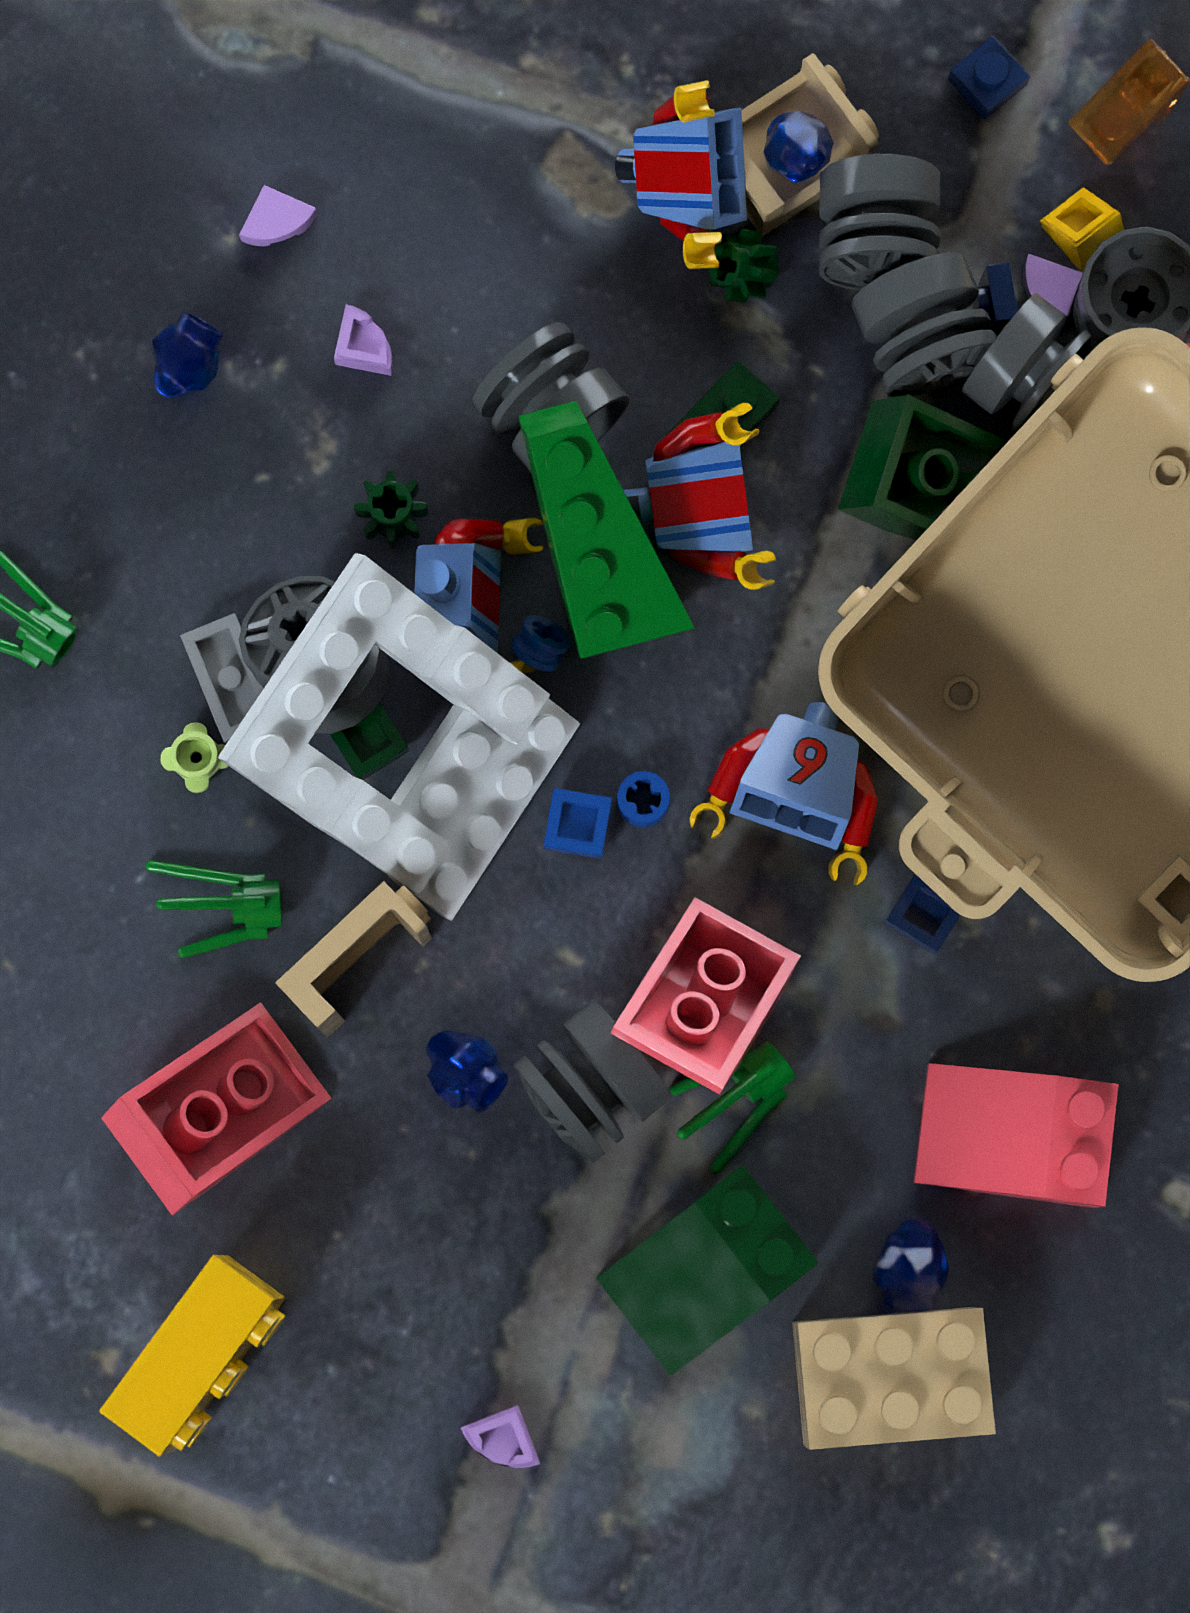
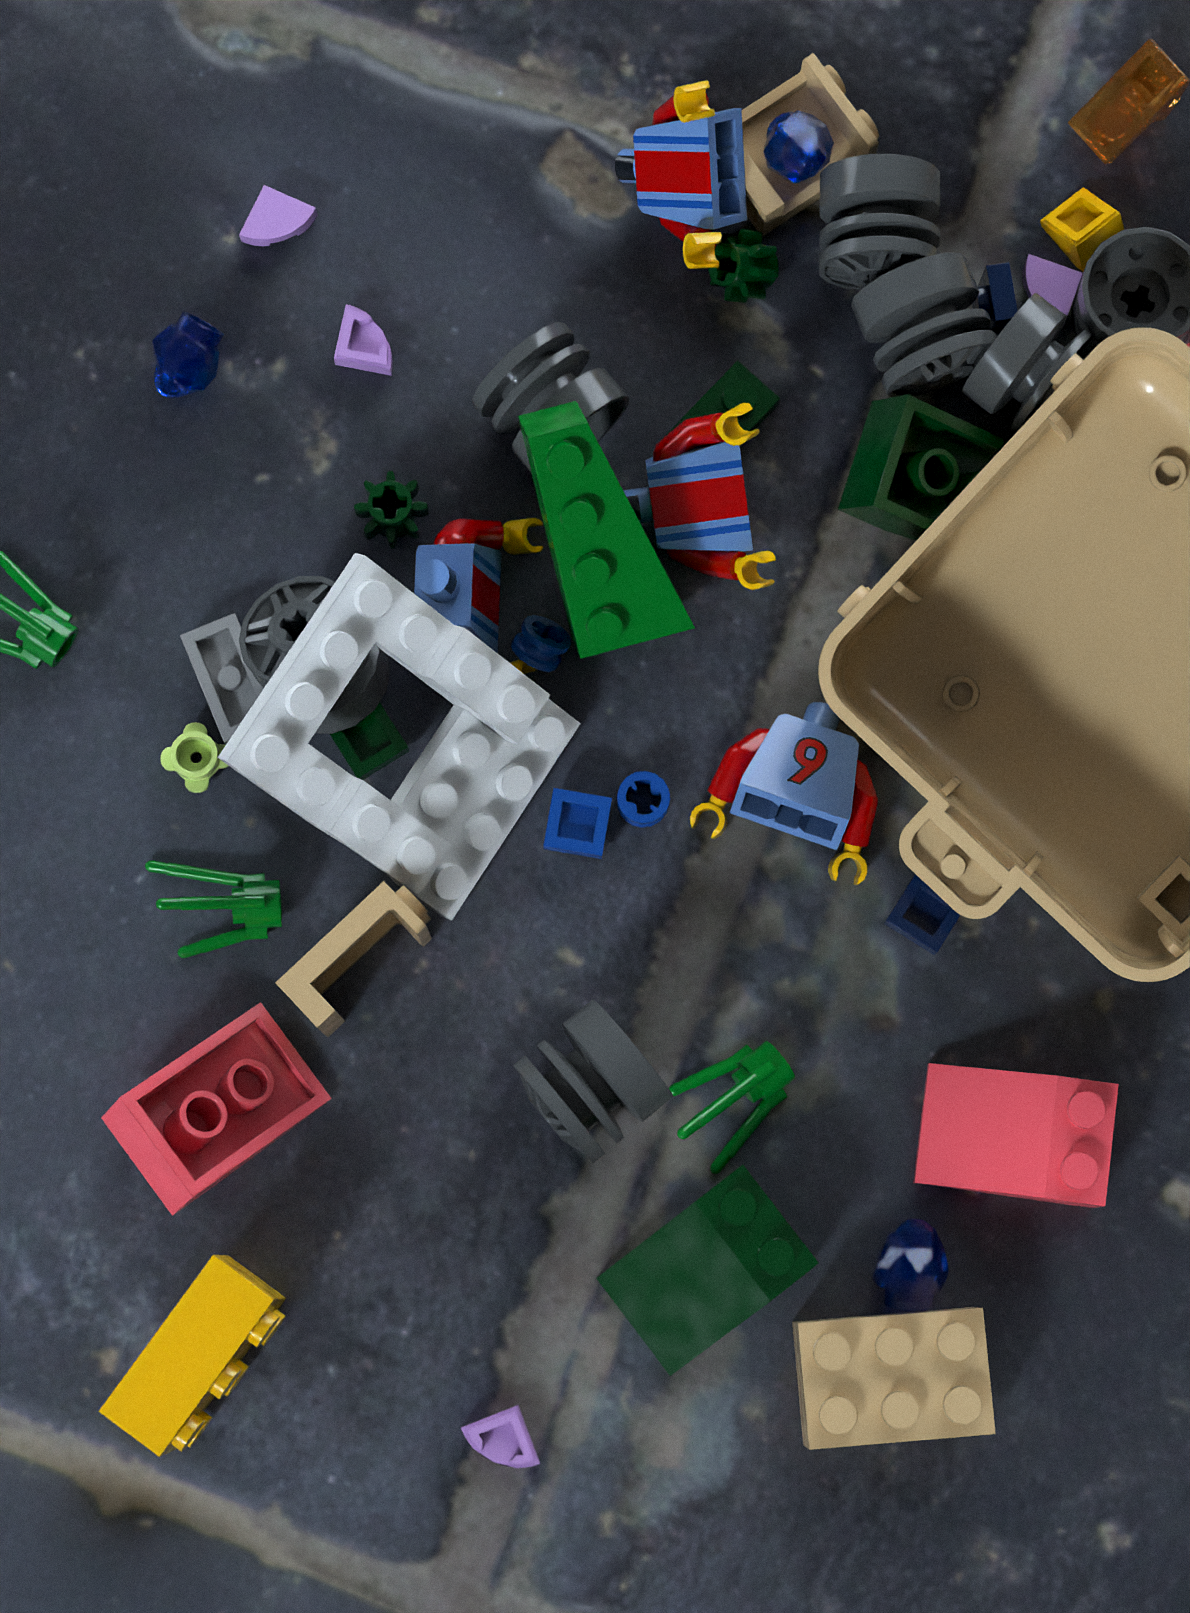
clear blue rock [426,1030,509,1113] -> none
coral slope [611,897,801,1095] -> none
dark blue plate [948,35,1030,120] -> none

